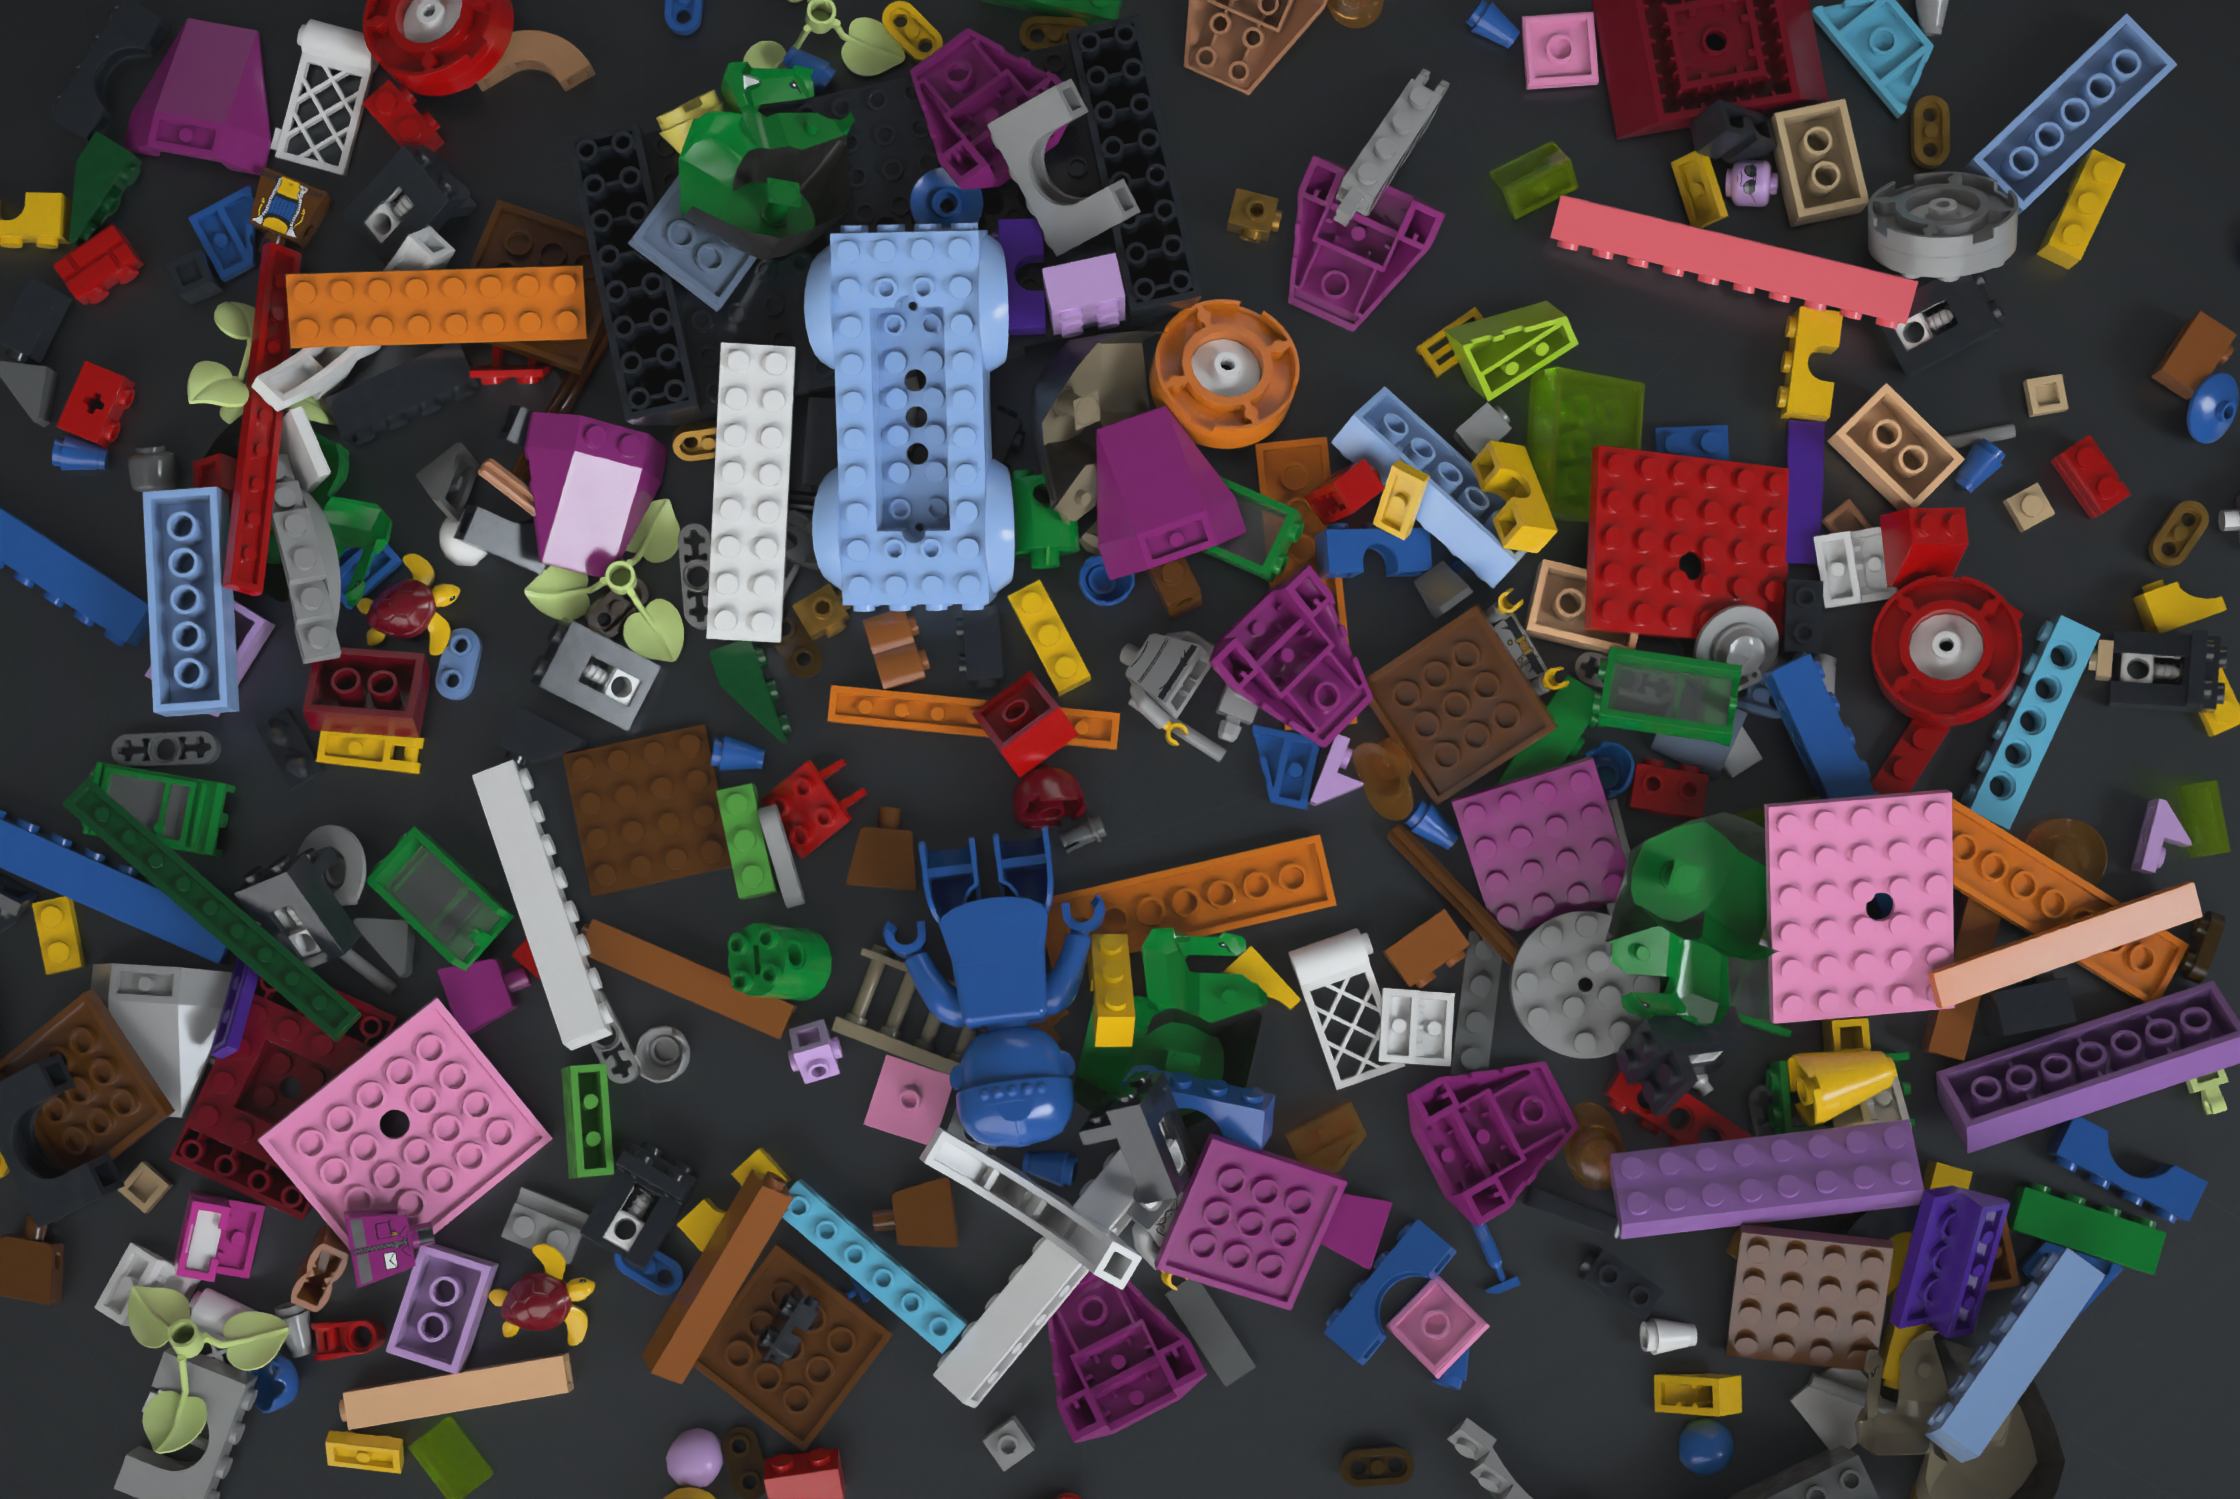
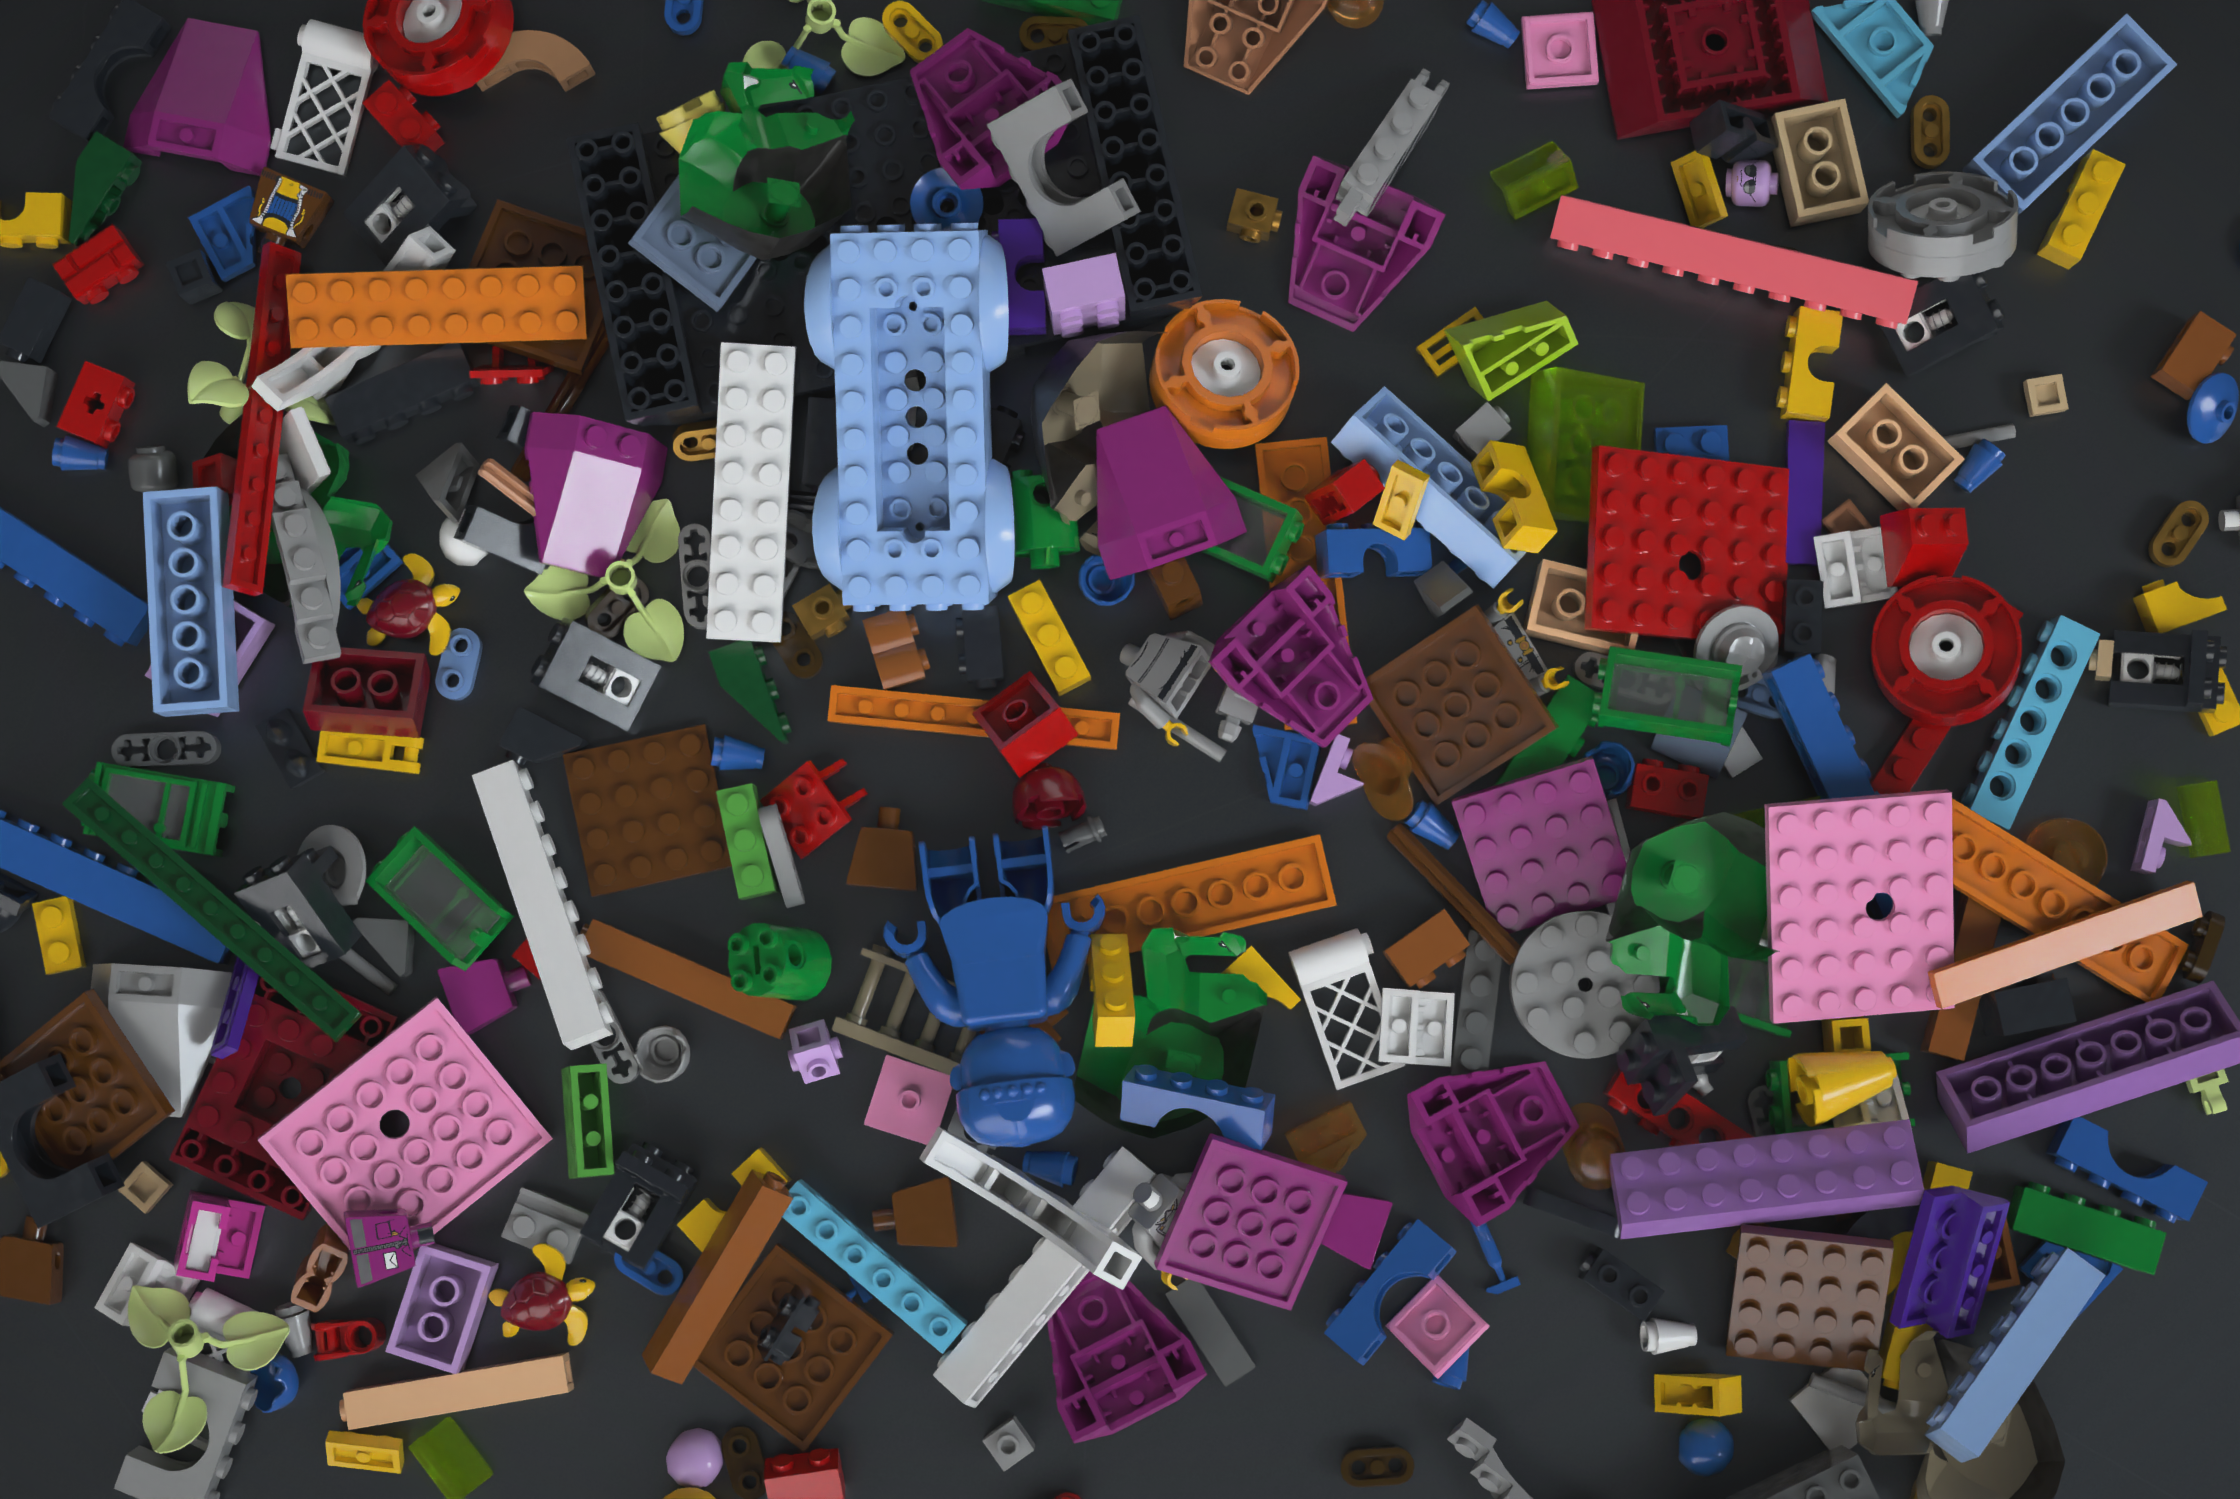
black brick [1079,1071,1198,1204] -> none
tan plate [2003,482,2055,533] -> none
red brick [2050,434,2131,519] -> none

